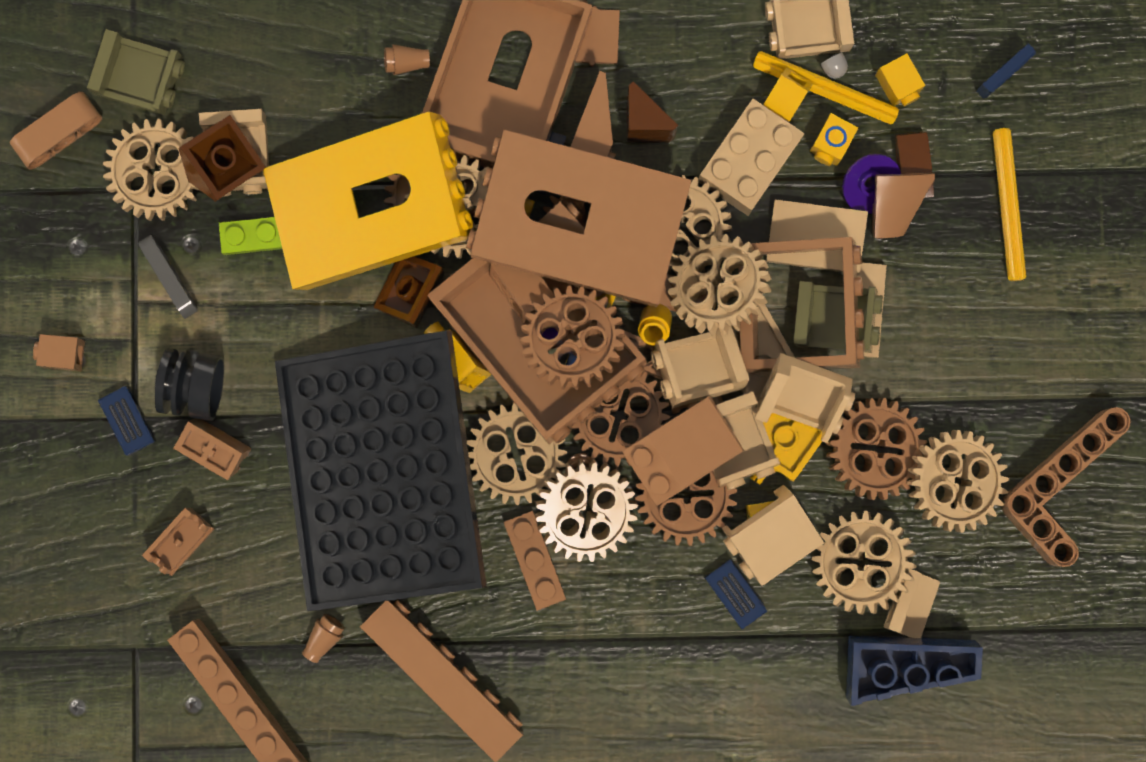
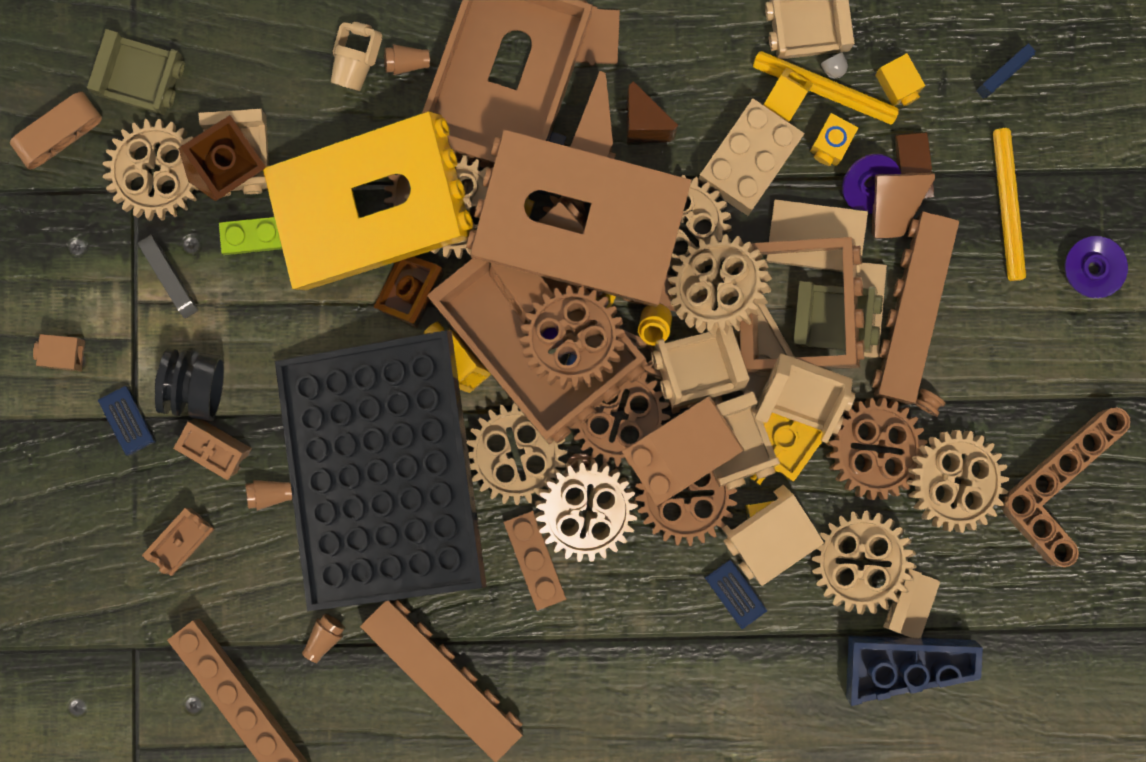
none -> medium nougat cone [245,480,292,511]
none -> tan piece [331,22,382,91]
none -> medium nougat brick [871,212,959,405]
none -> medium nougat bush [914,389,946,417]
none -> dark purple dish [1065,236,1128,298]

